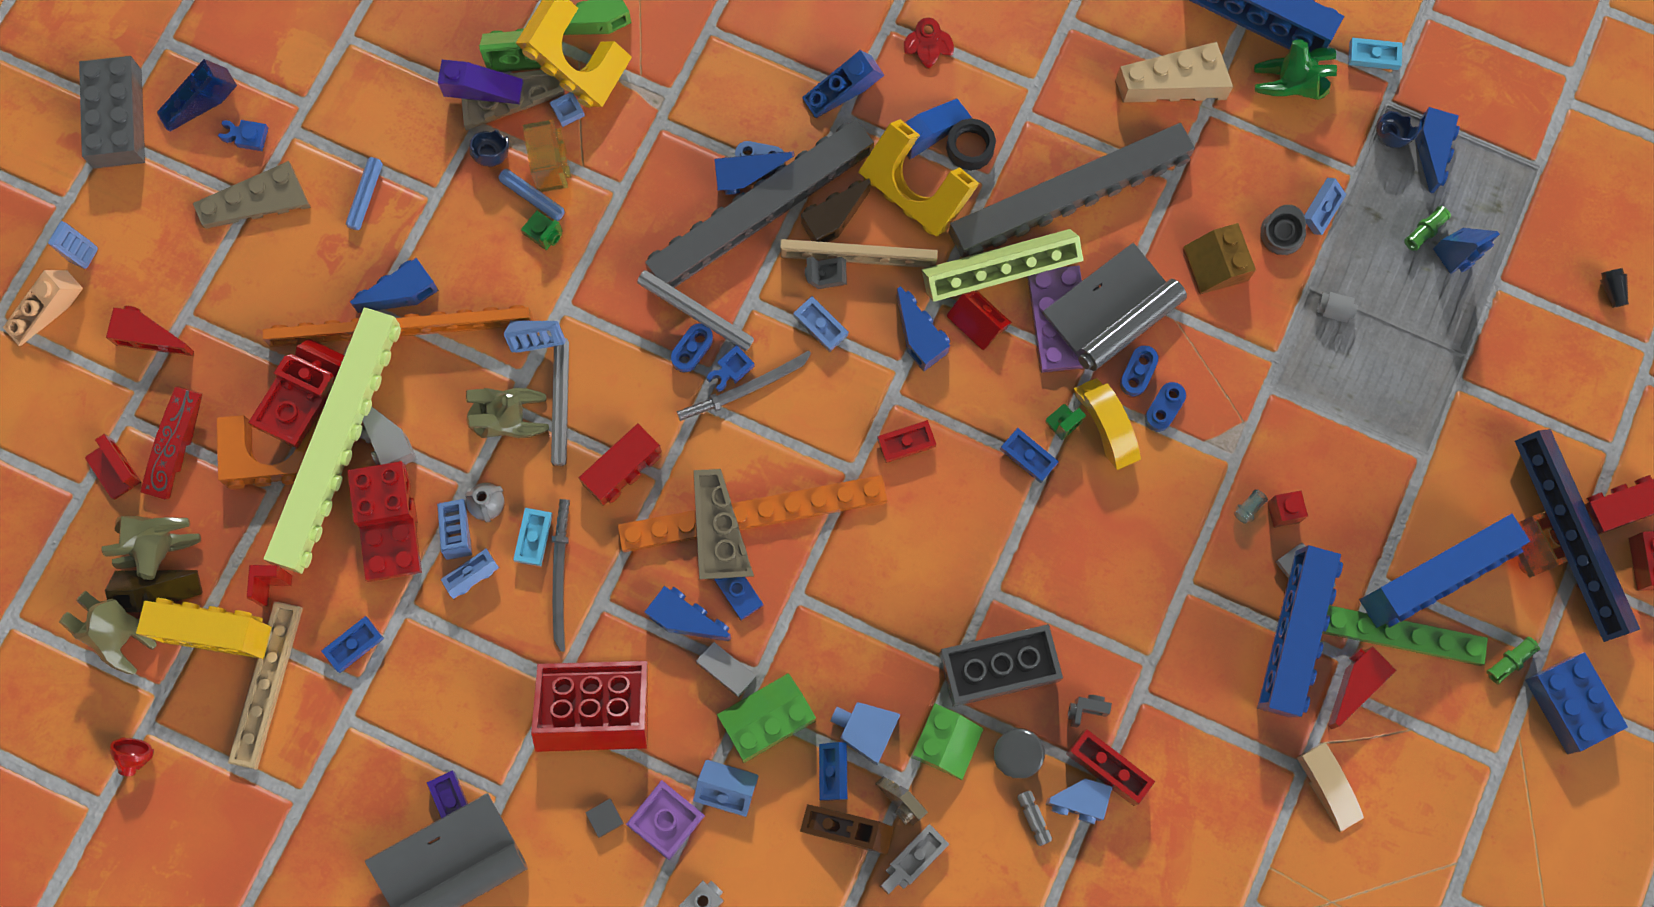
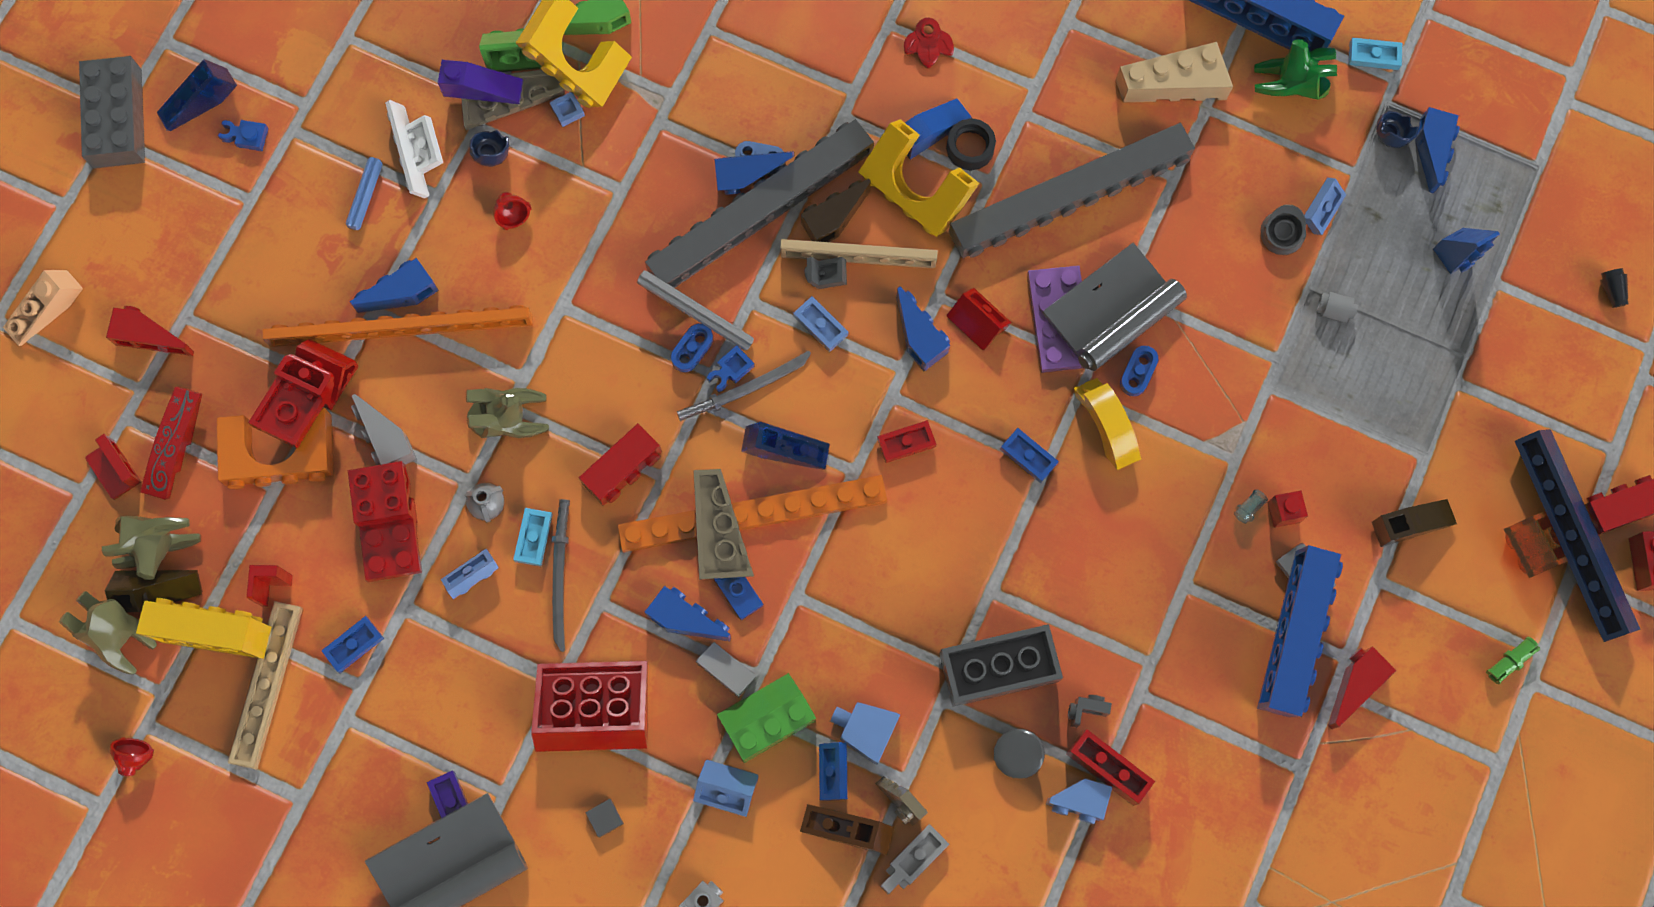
medium blue slope [48,221,98,269] -> none
dark tan wing [193,161,311,229] -> none
yellowish green brick [264,307,401,574] -> none
medium blue slope [437,499,472,560] -> none
medium blue axle [498,169,565,221] -> none
medium blue slope [504,321,566,352] -> none
green bracket [521,210,562,250] -> none
clear yellow brick [522,119,571,192] -> none
light grey axle [551,338,569,466] -> none
medium lavender tile [626,780,705,860] -> none
blue slope [802,50,884,118] -> none
bright green slope [911,704,984,780] -> none
yellowish green brick [921,229,1084,302] -> none
light grey axle [1018,791,1052,846] -> none
green bracket [1045,404,1086,440] -> none
blue plate [1145,382,1186,432] -> none
pearl gold slope [1183,223,1256,295] -> none
tan slope [1297,742,1364,832] -> none
bright green plate [1322,605,1488,666] -> none
blue brick [1359,514,1531,628] -> none
bright green pin [1404,206,1451,251] -> none
blue brick [1525,652,1628,754] -> none
none -> white bracket [385,100,443,198]
none -> red piece [493,192,532,230]
none -> clear blue slope [741,422,830,470]
none -> dark brown slope [1372,499,1457,547]

